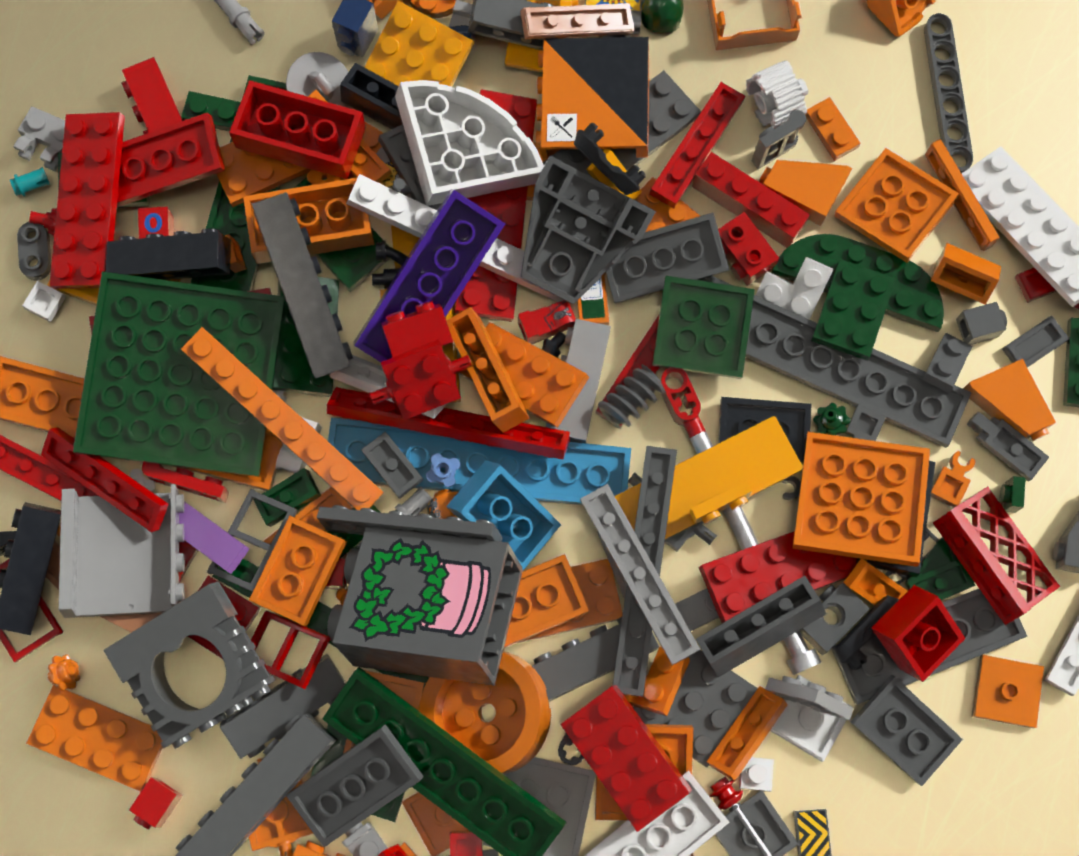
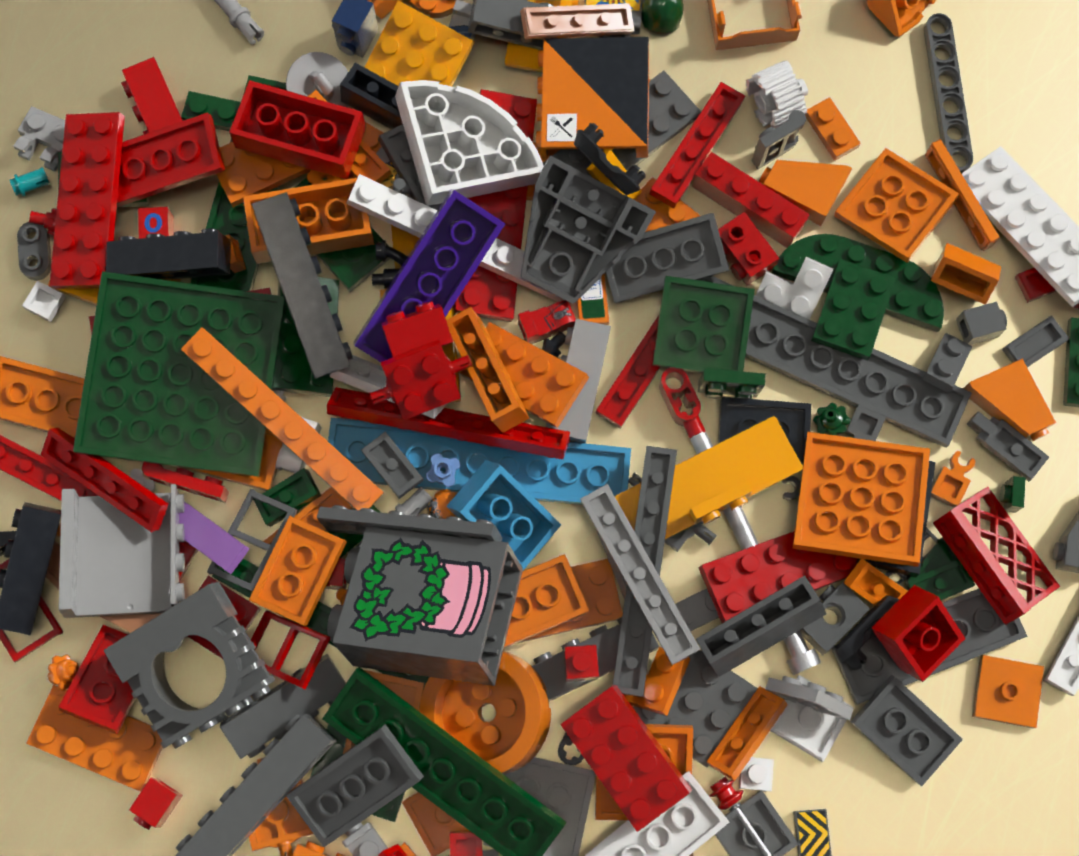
dark grey piece [598,364,666,428] -> none
none -> red plate [58,625,136,735]
none -> red brick [564,645,599,682]
none -> dark green plate [698,369,766,399]

